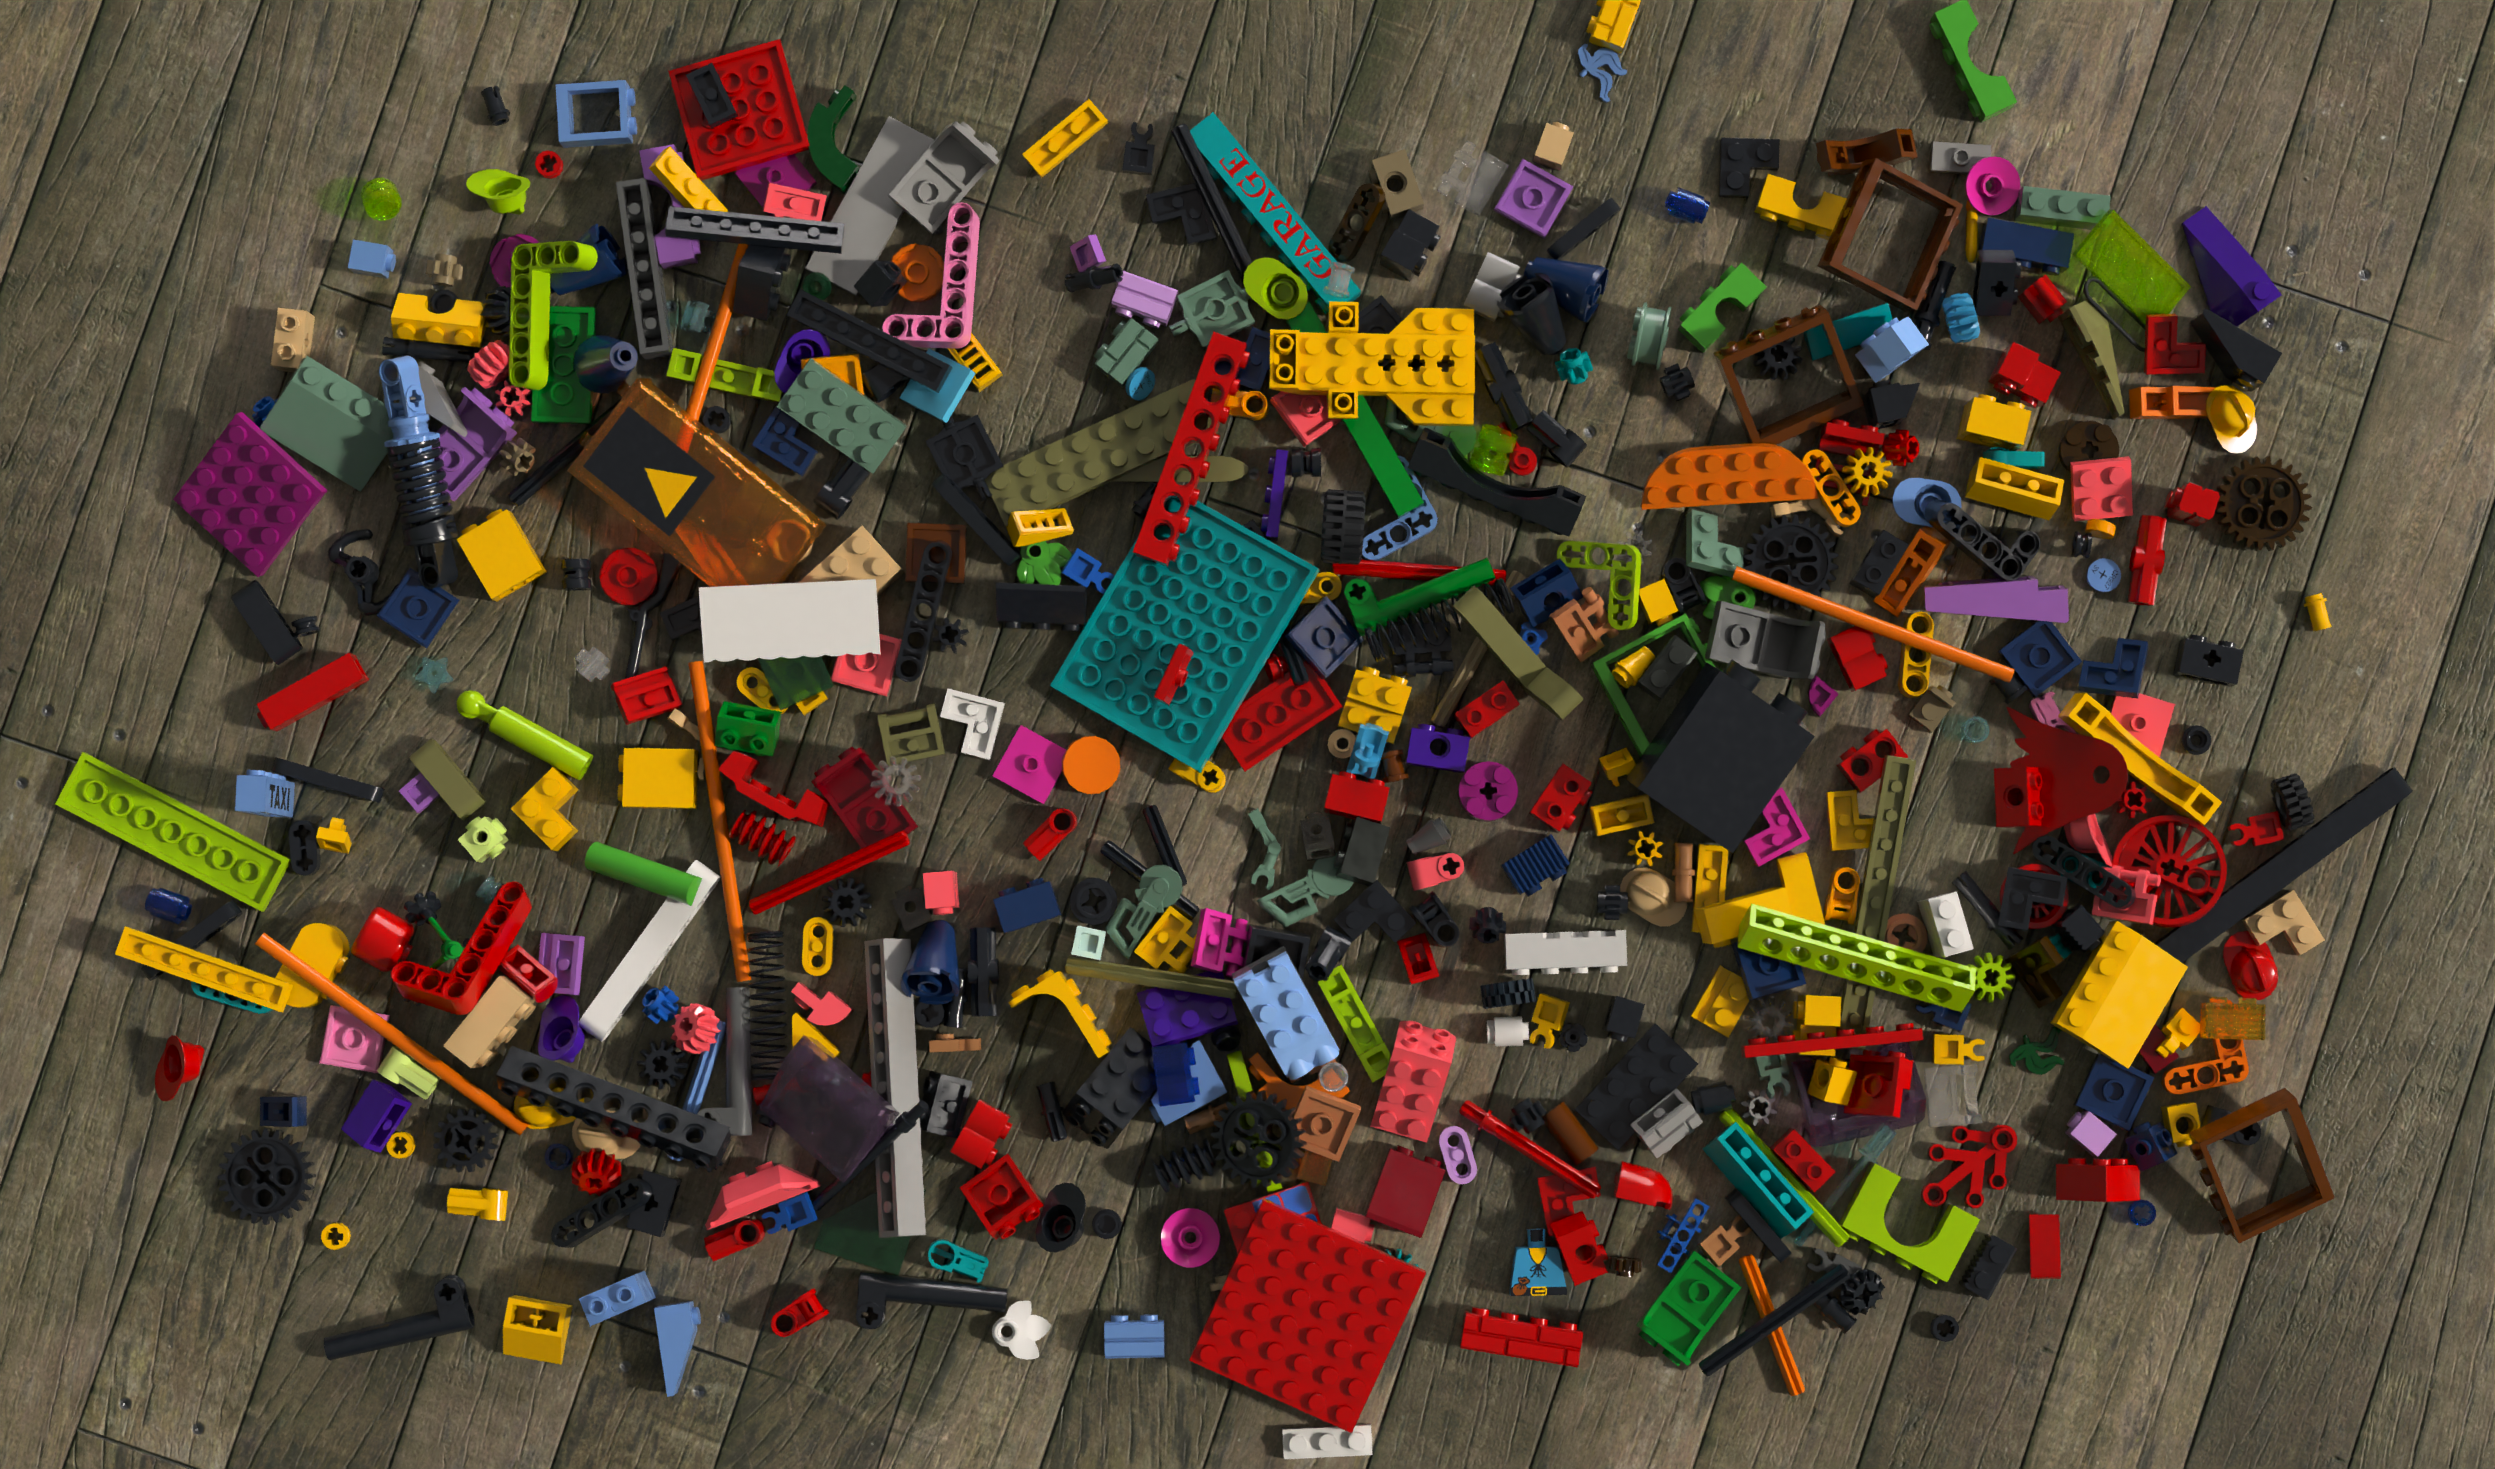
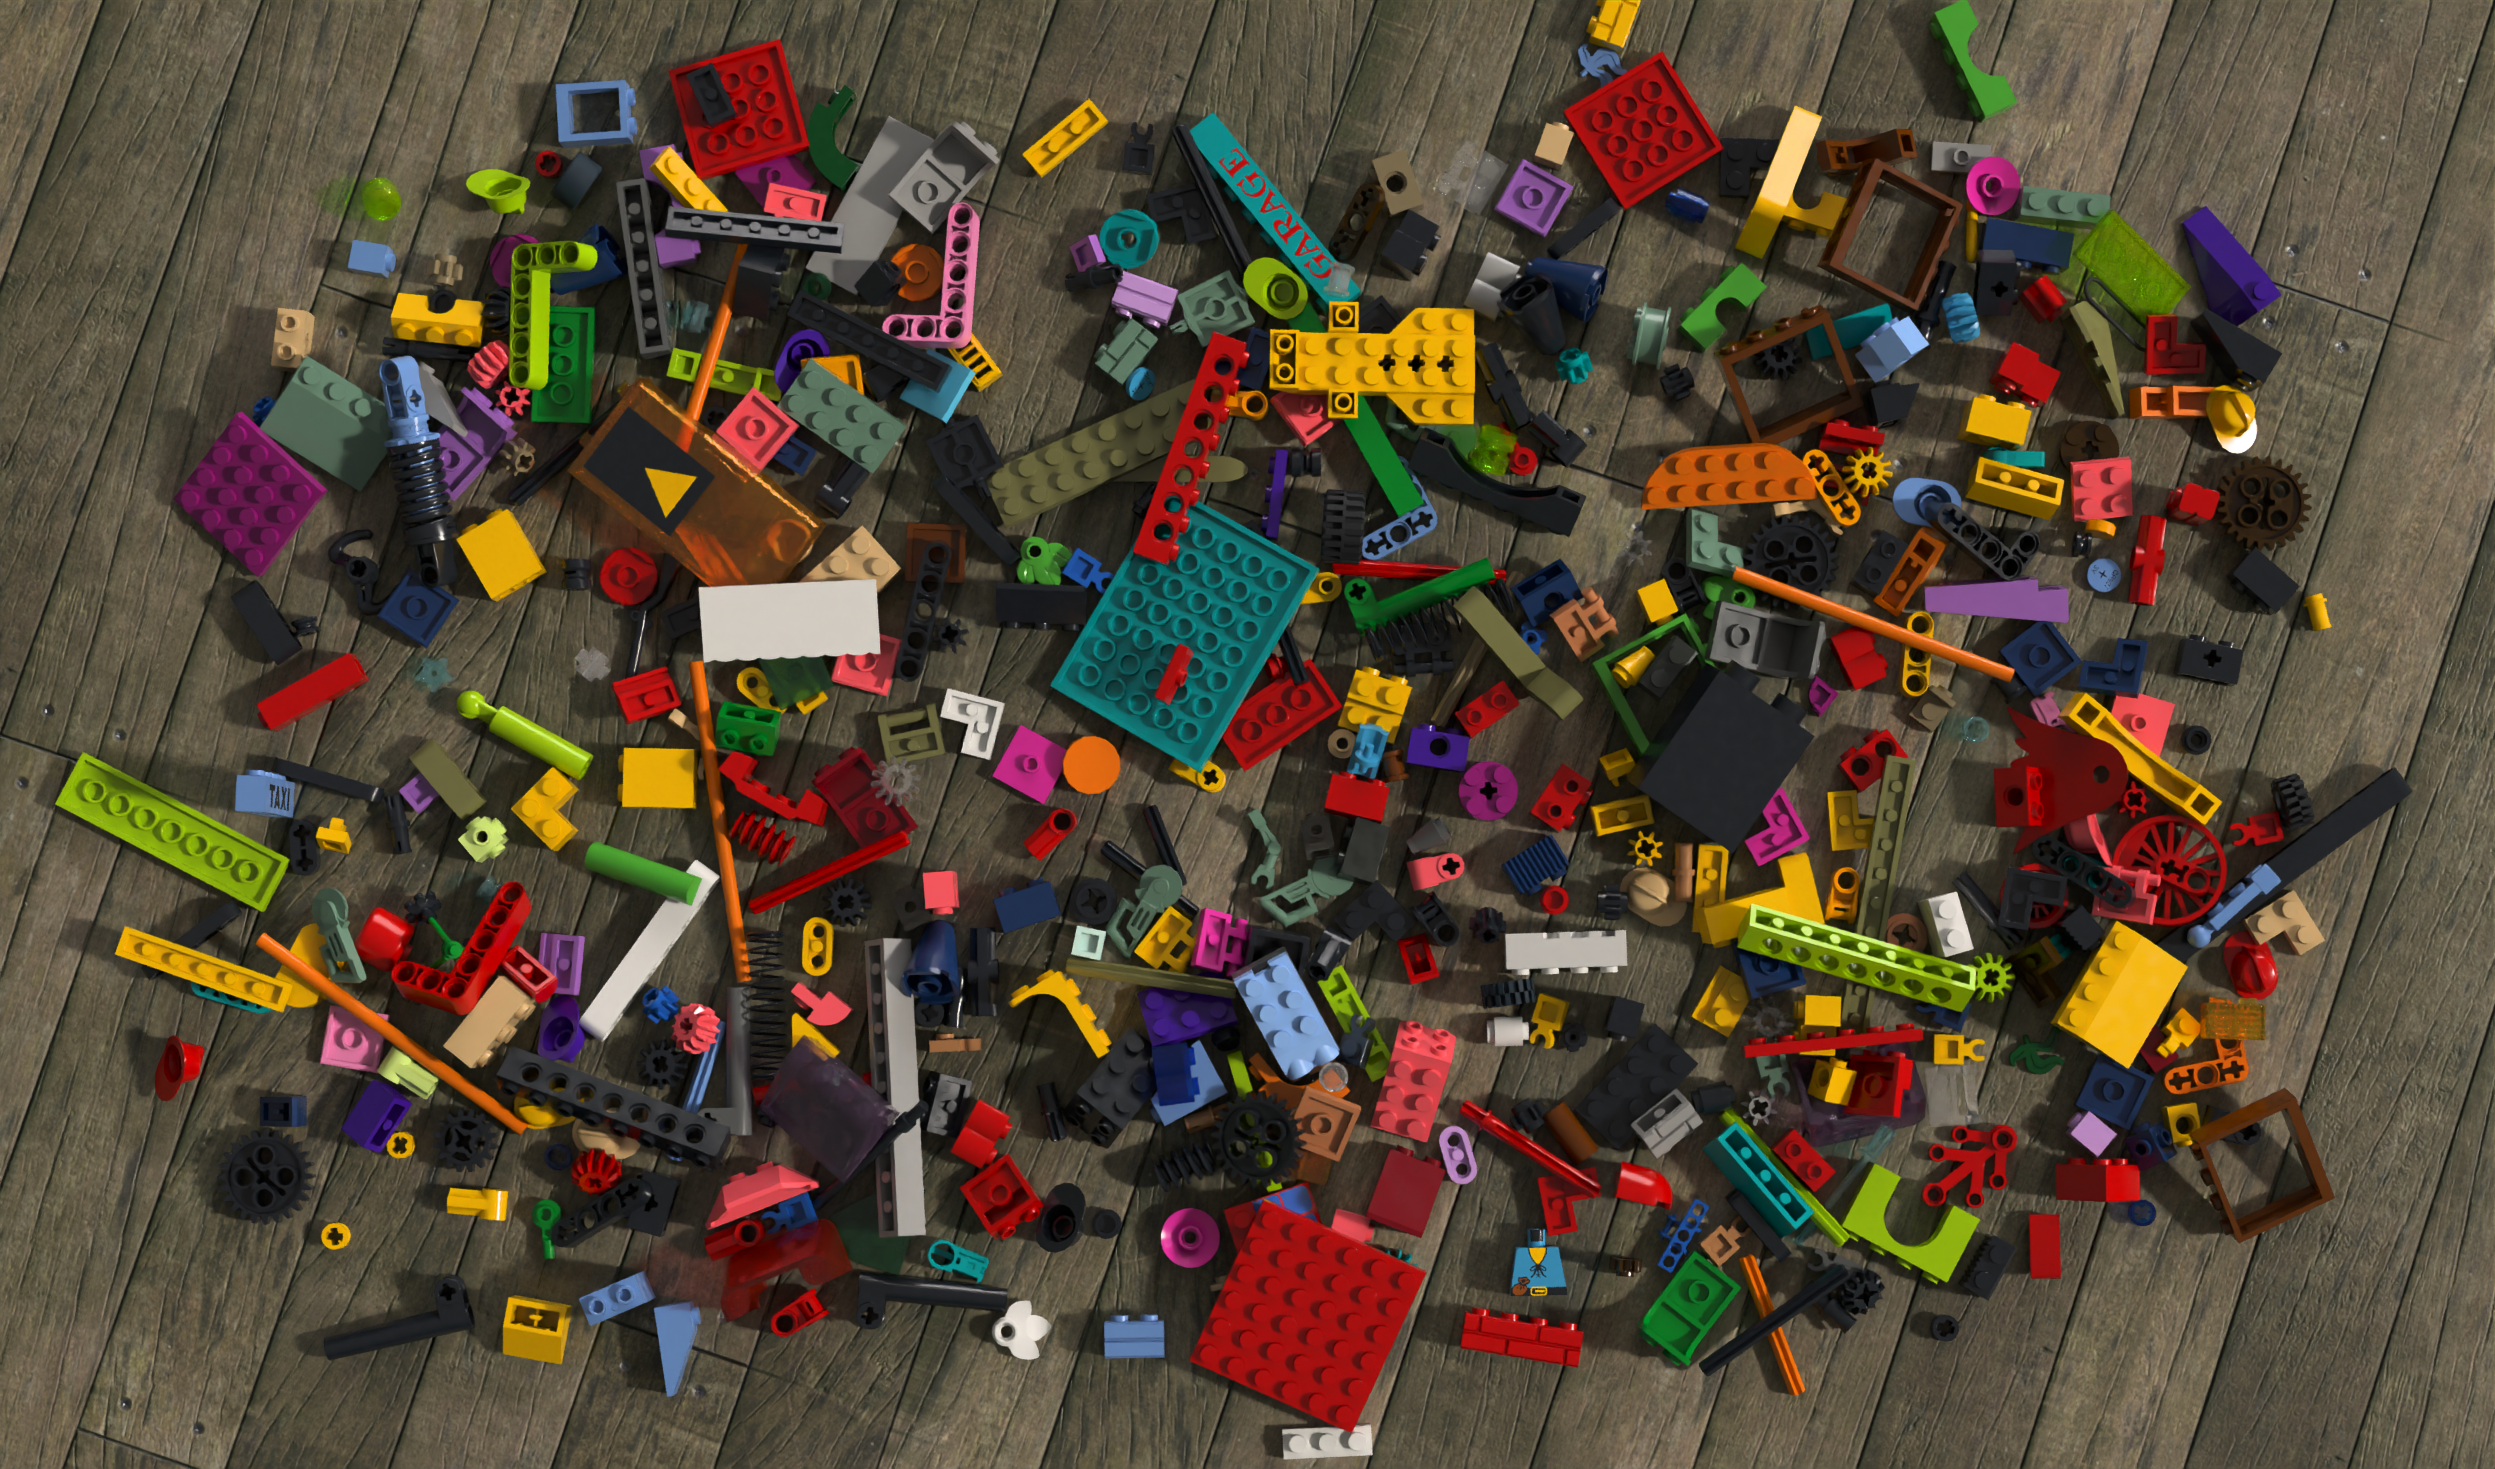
clear blue brick [145,888,192,924] -> none
black pin [481,86,510,126] -> none
dark blue cone [573,335,638,394] -> none
yellow slope [1006,508,1074,547] -> none
dark blue plate [1284,596,1364,679] -> none
red brick [1549,1211,1609,1286] -> none
lime beam [1557,541,1641,630] -> none
red gear [1882,429,1919,466] -> none
none -> sand green piece [312,888,366,983]
none -> black pin [384,794,412,855]
none -> green plate [532,1199,562,1259]
none -> black wheel [550,152,602,210]
none -> coral plate [716,387,799,470]
none -> clear red windscreen [720,1219,853,1322]
none -> teal plate [1099,209,1159,269]
none -> black plate [1335,1014,1376,1069]
none -> red plate [1539,885,1569,915]
none -> red plate [1563,51,1724,211]
none -> yellow beam [1735,106,1822,259]
none -> medium blue plate [2187,864,2281,948]
none -> black brick [2226,547,2300,615]

